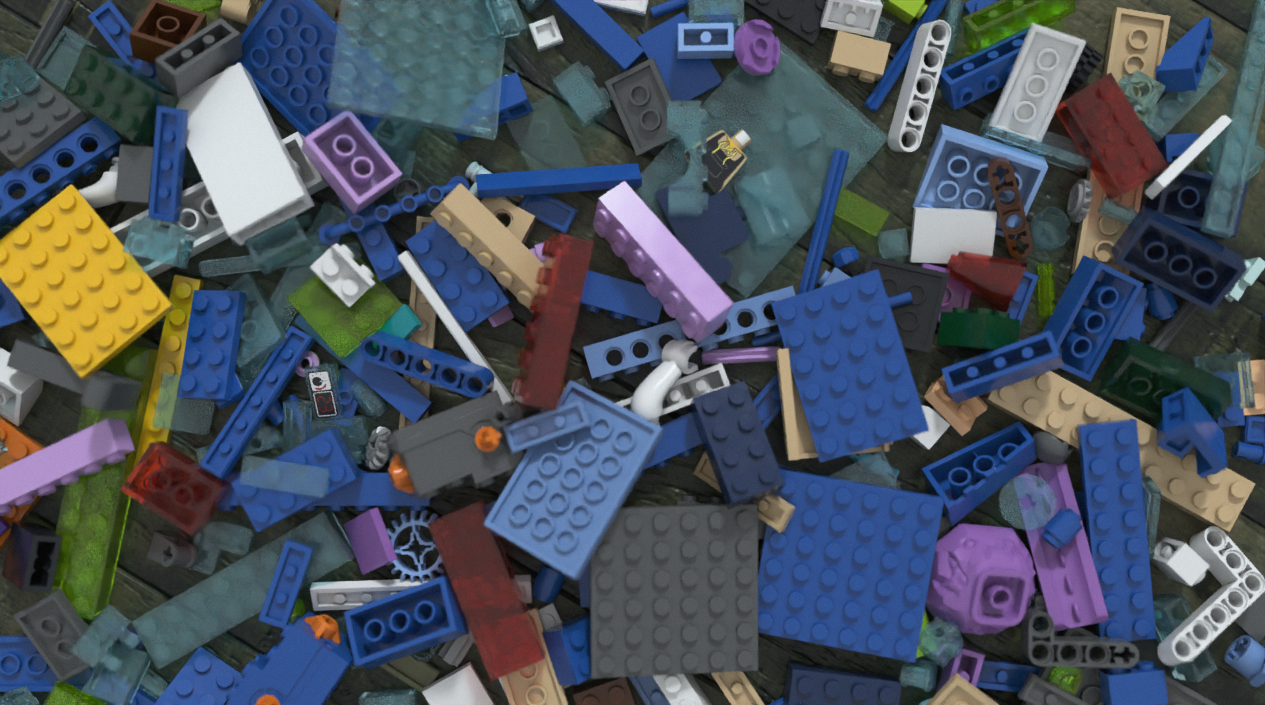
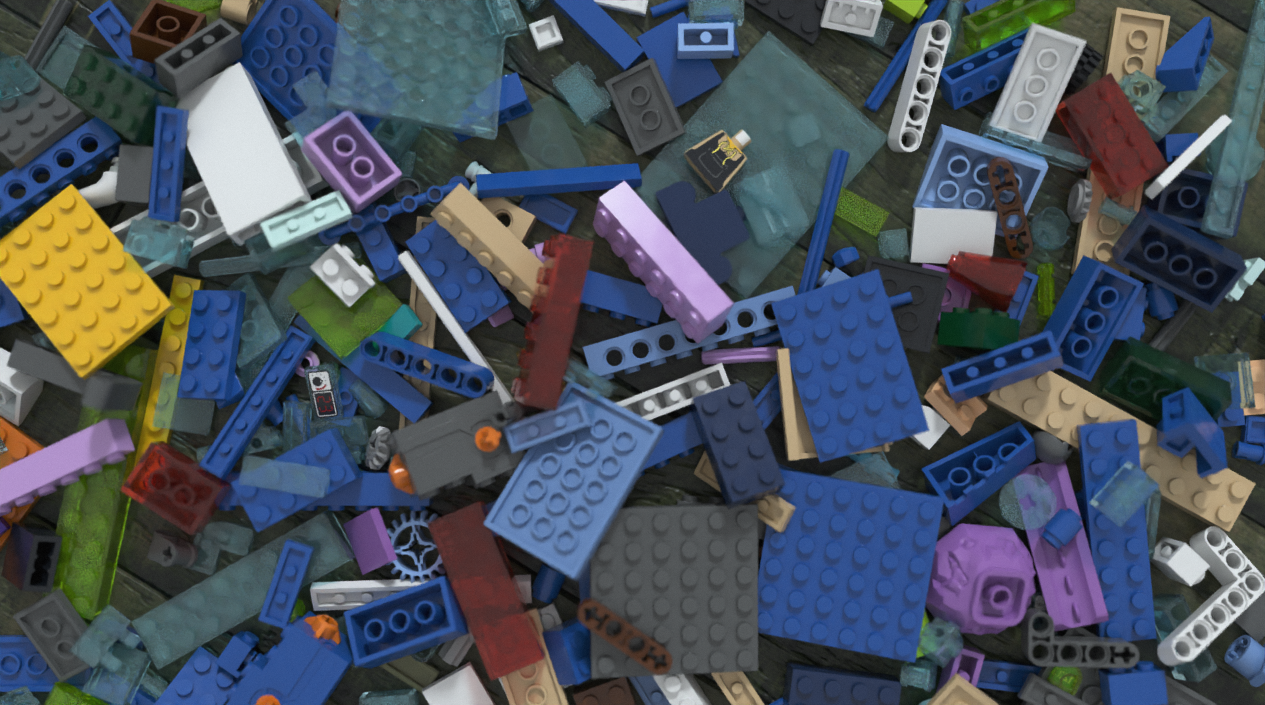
white piece [631,339,698,427] -> none
clear light blue arch [666,101,708,217] -> none
medium lavender tile [734,19,781,76] -> none
tan brick [826,30,891,83] -> none
none -> blue brick [215,631,260,678]
none -> light aqua plate [260,190,352,252]
none -> clear light blue plate [285,71,336,149]
none -> clear light blue plate [561,357,617,400]
none -> reddish brown beam [577,598,673,675]
none -> clear light blue brick [1089,461,1160,528]

